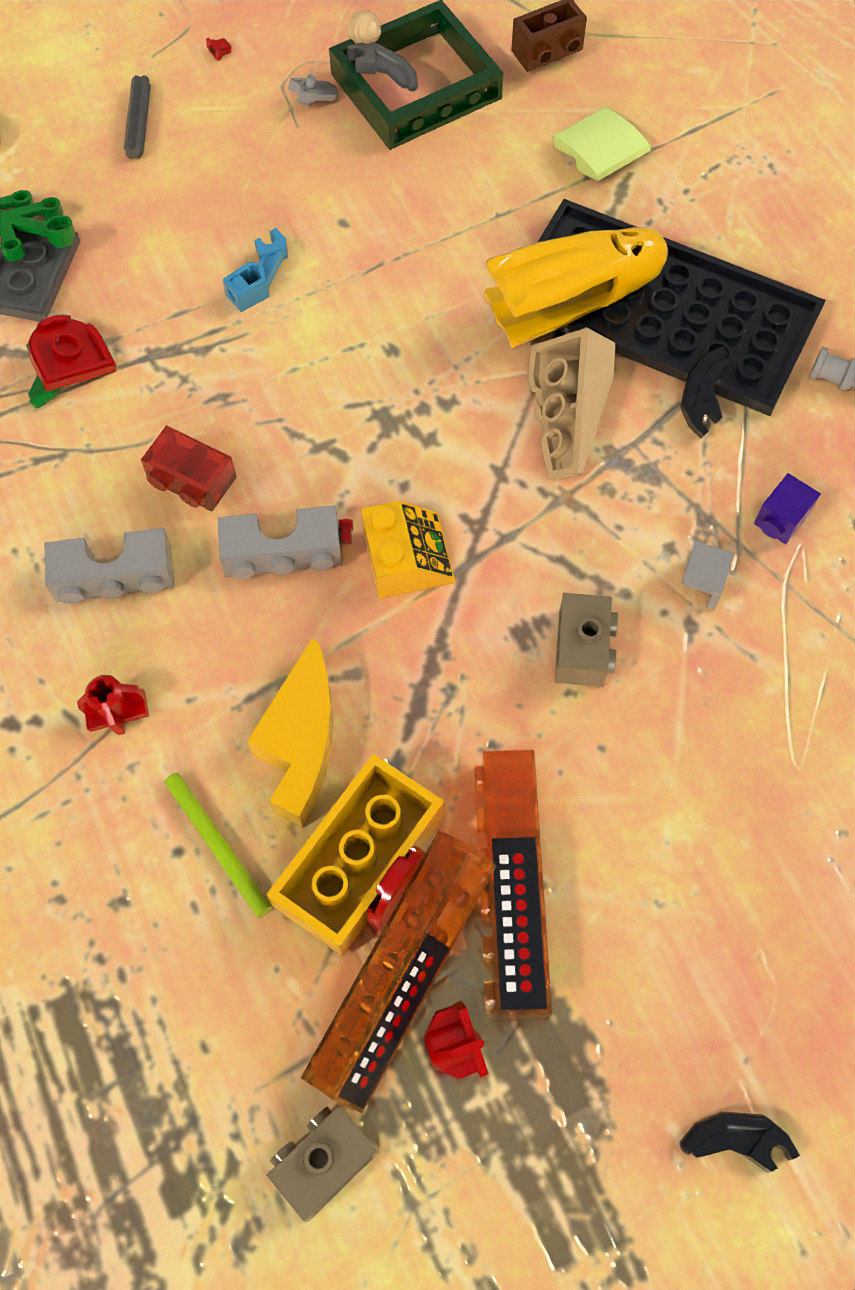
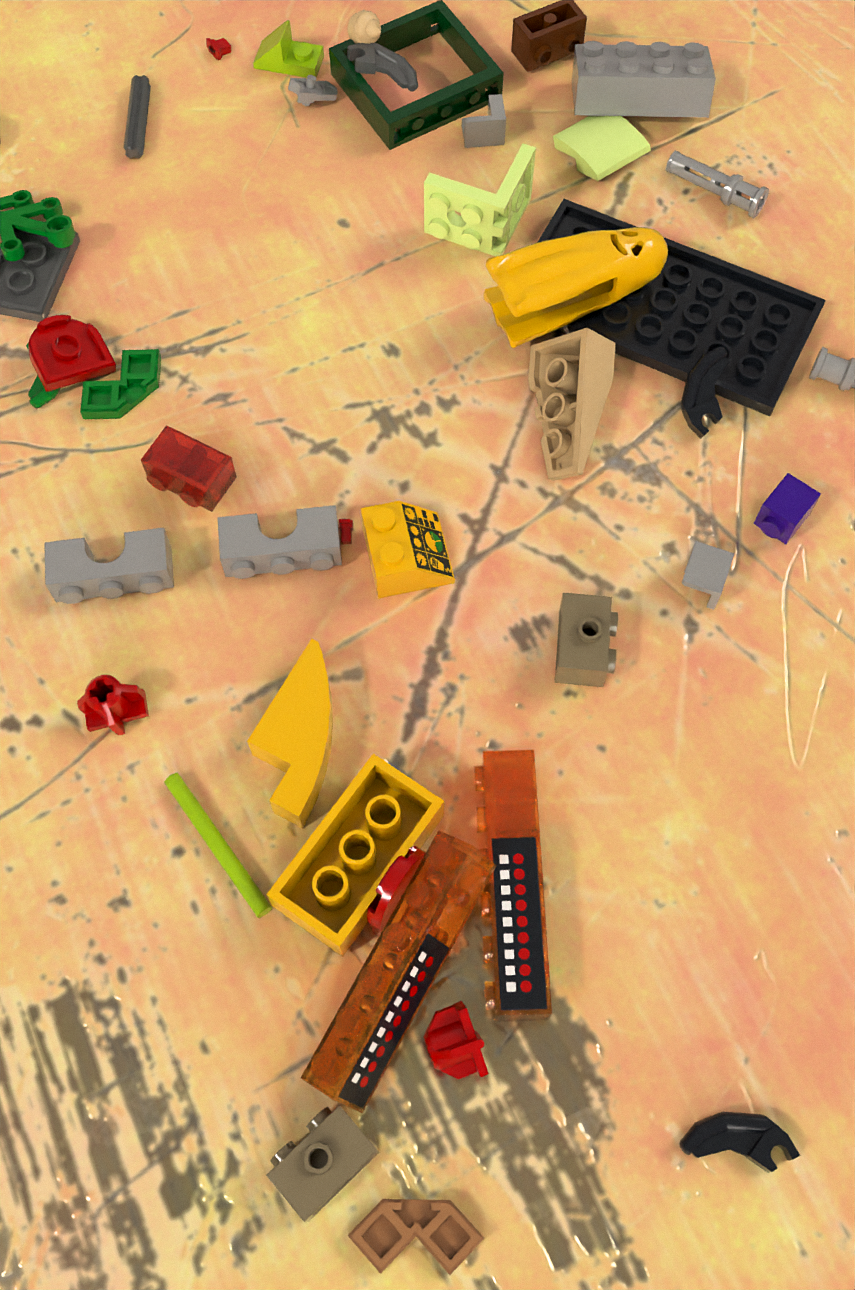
dark azure piece [222,228,288,312] -> none
none -> green tile [80,349,161,419]
none -> lime slope [253,20,324,78]
none -> medium nougat tile [348,1199,484,1275]
none -> yellowish green bracket [424,144,536,256]
none -> light grey panel [462,94,506,148]
none -> light grey brick [572,41,716,118]
none -> light grey pin [666,150,769,218]

